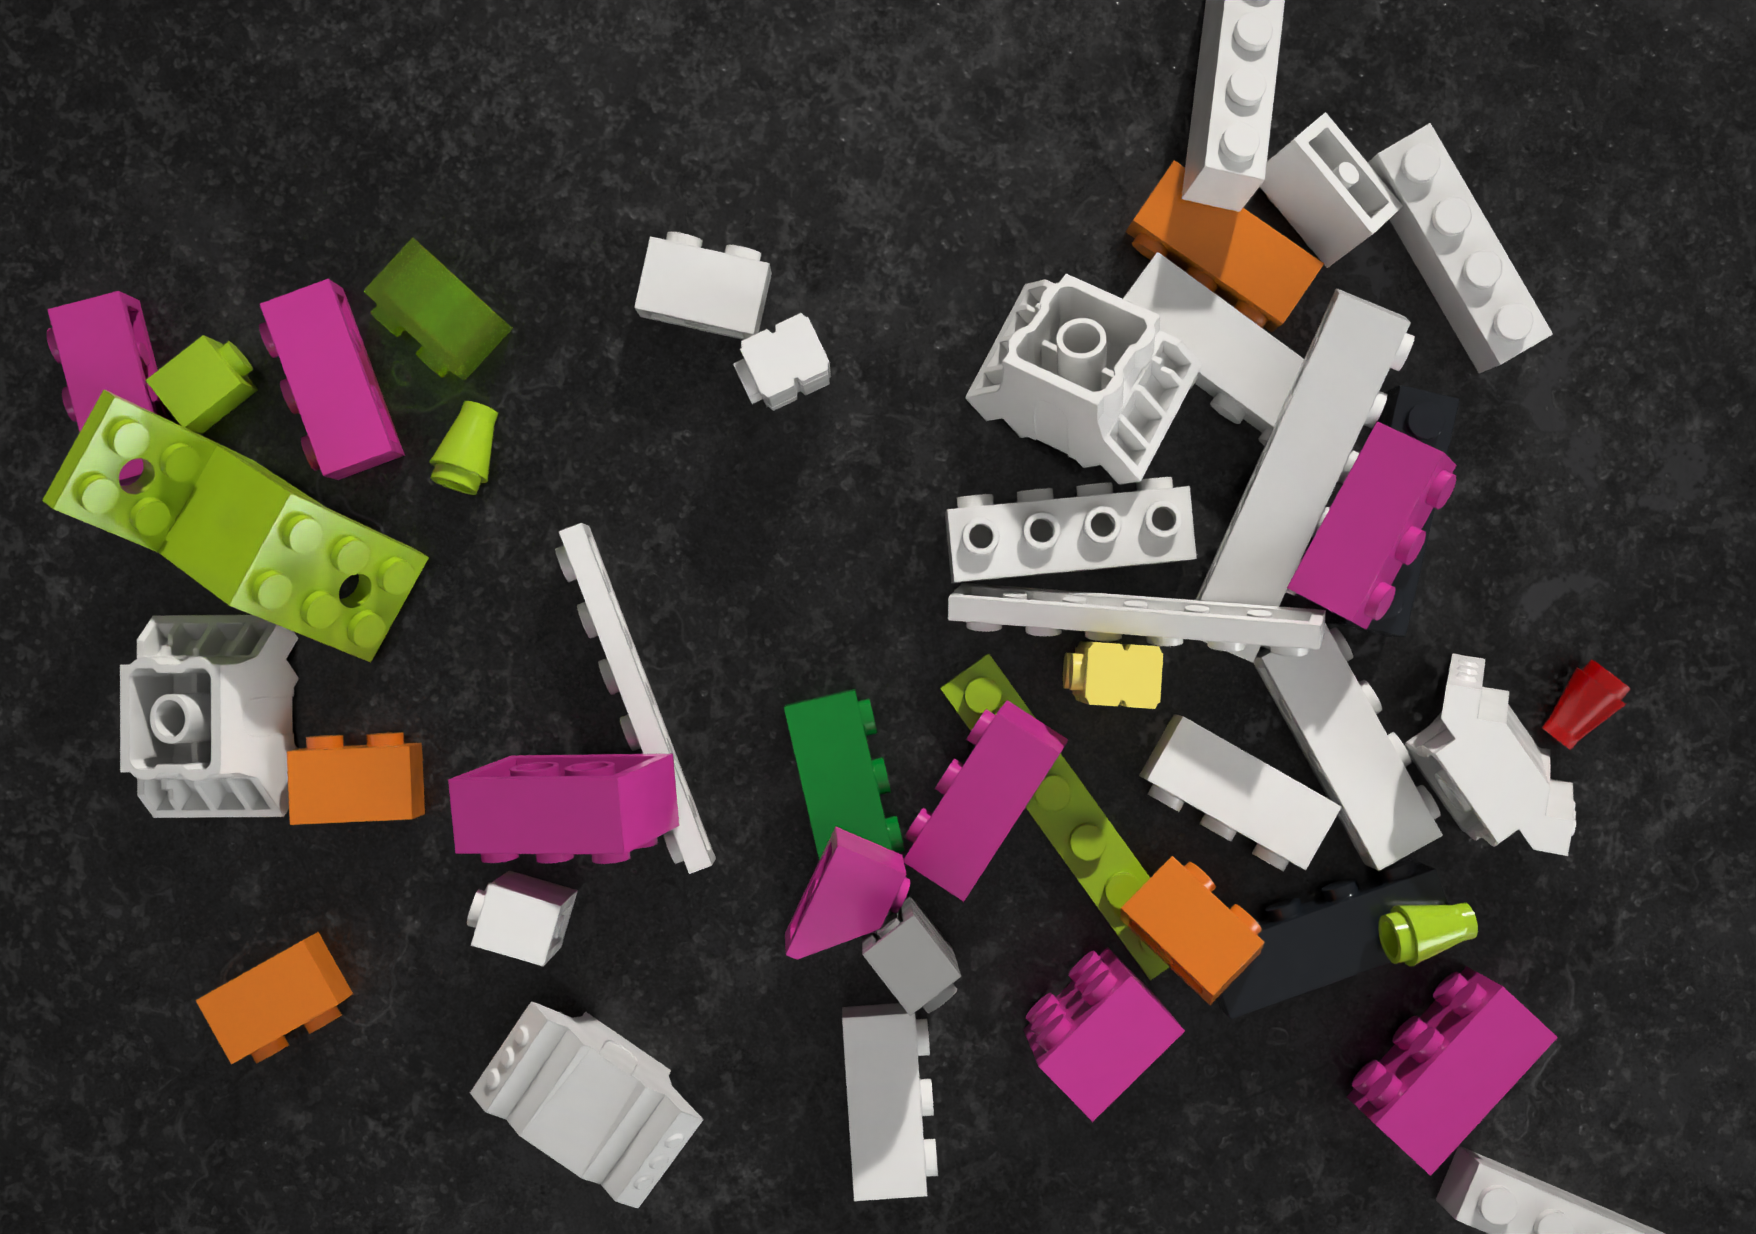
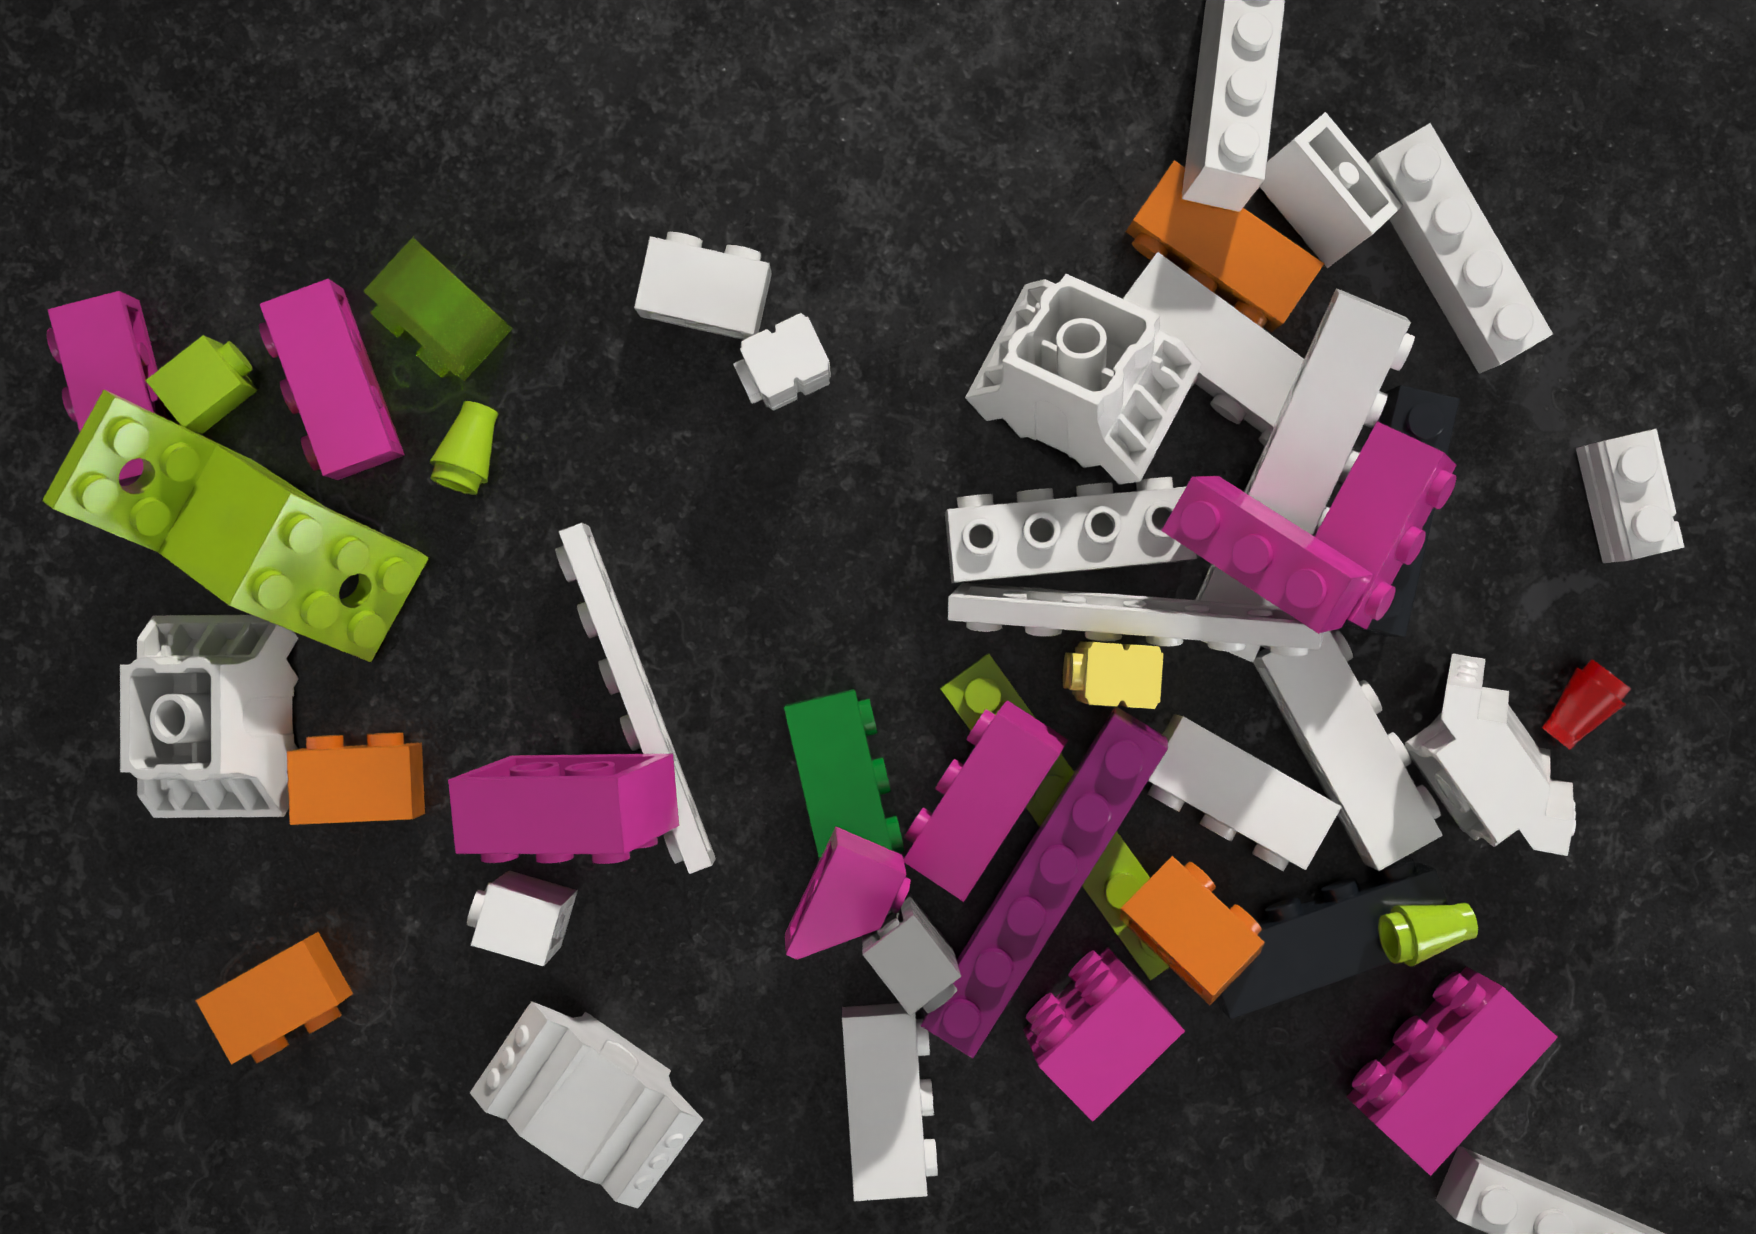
none -> magenta brick [921,706,1168,1059]
none -> dark pink brick [1161,476,1374,634]
none -> white brick [1576,429,1684,563]

